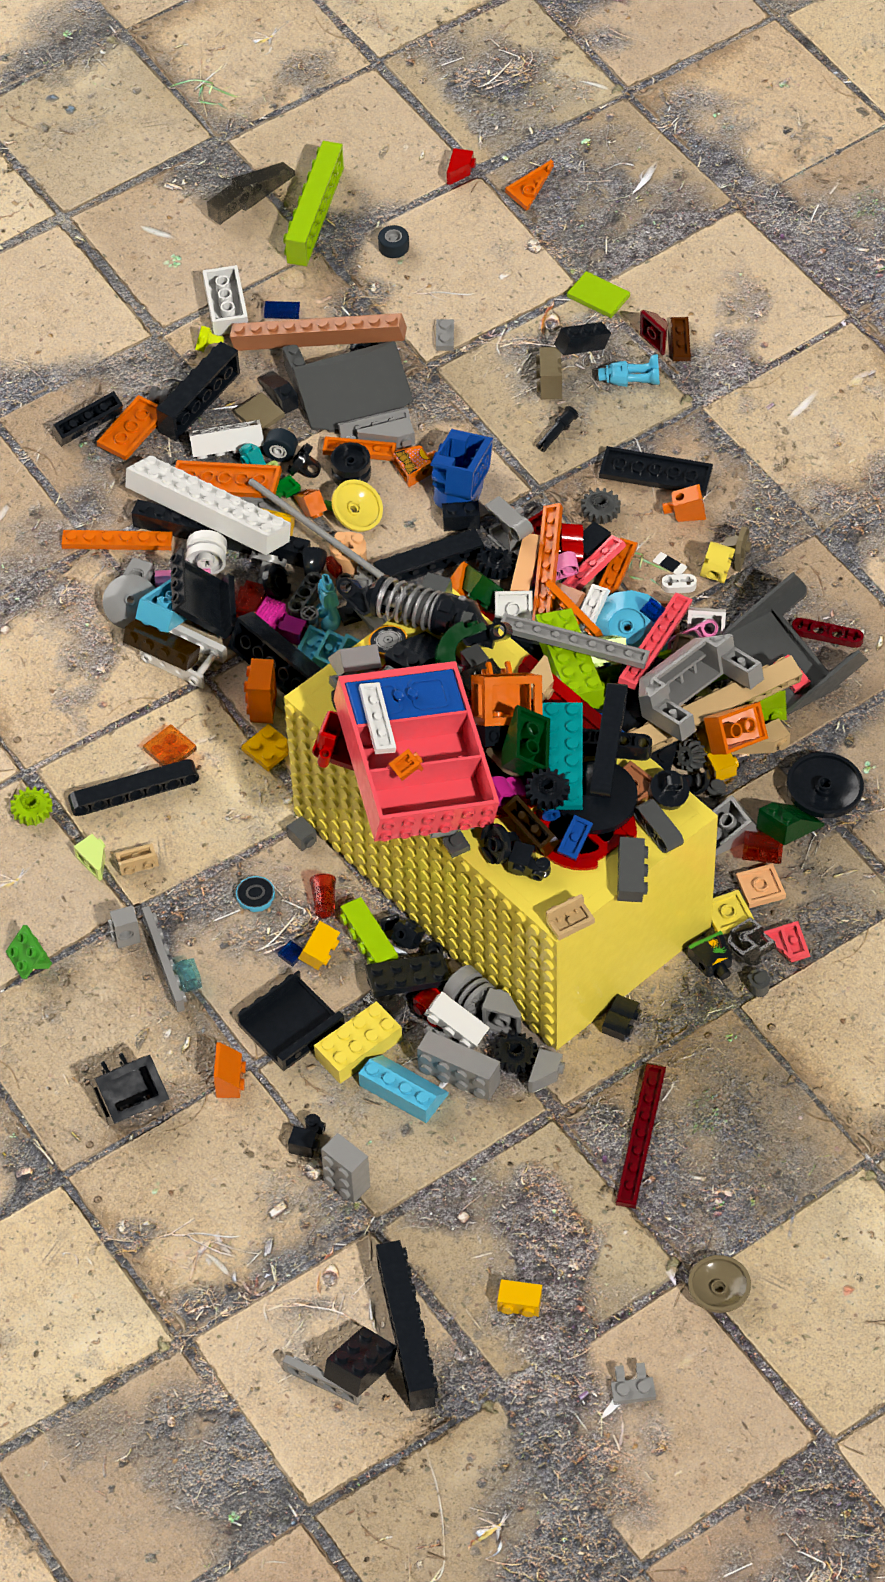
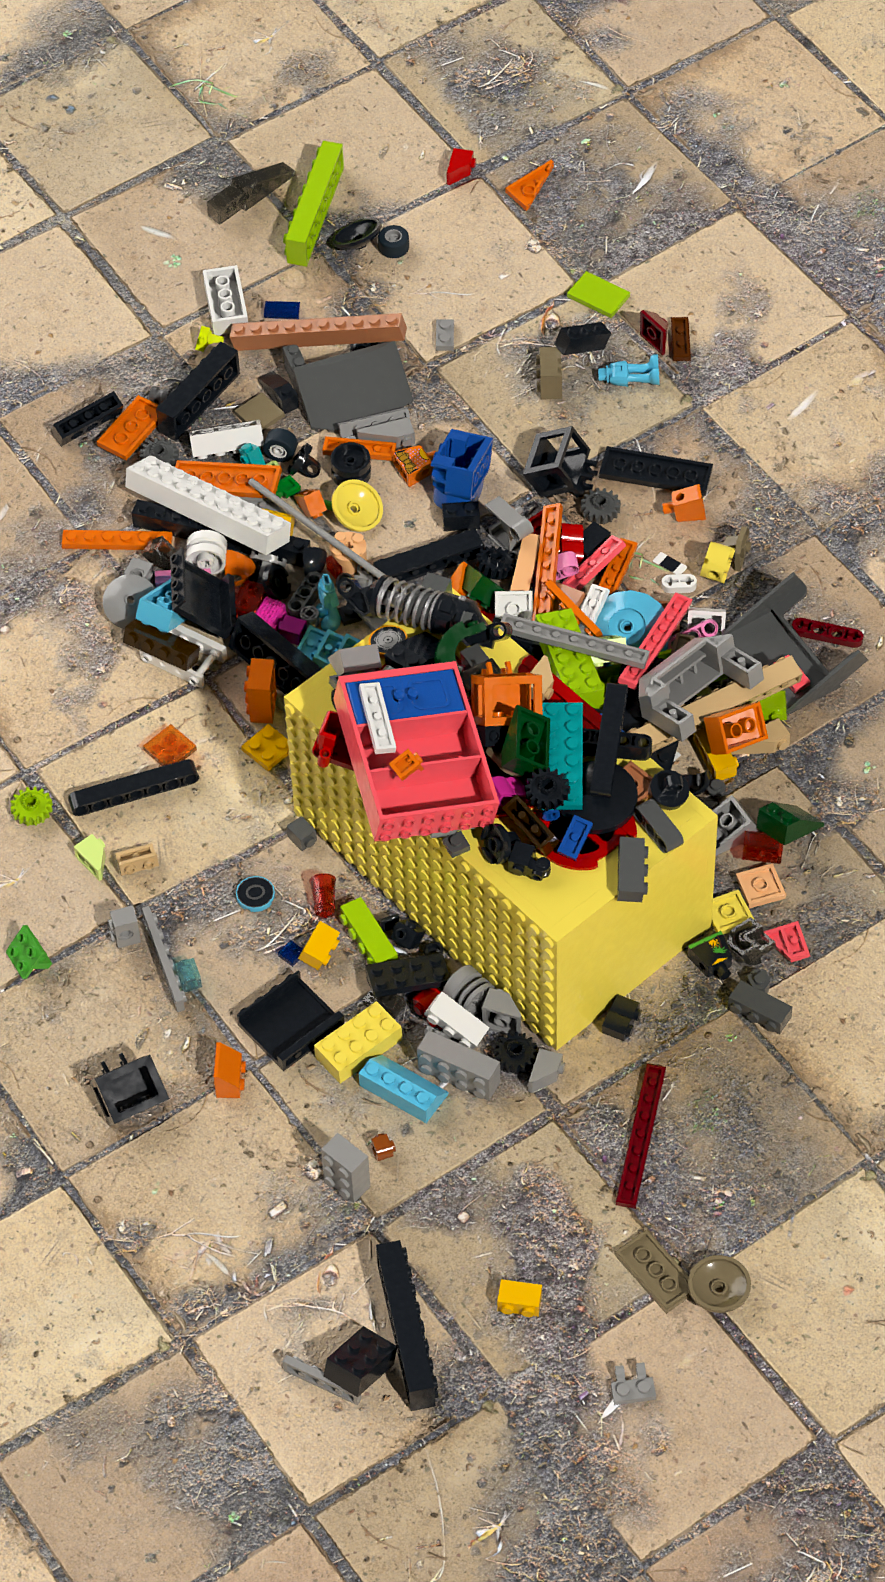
black brick [288,1114,326,1158] -> none
black pin [536,406,579,452] -> none
tan bracket [546,894,595,940] -> none
clear blue tile [639,597,665,622] -> none
dark grey gear [675,739,707,772] -> none
black dish [786,752,864,818] -> none
none -> dark grey gear [139,437,179,467]
none -> clear smoke slope [141,536,186,570]
none -> orange piece [225,550,256,587]
none -> black dish [332,218,382,250]
none -> dark orange plate [371,1133,396,1161]
none -> black piece [522,426,598,498]
none -> dark tan tile [614,1230,691,1314]
none -> dark grey brick [728,980,793,1035]

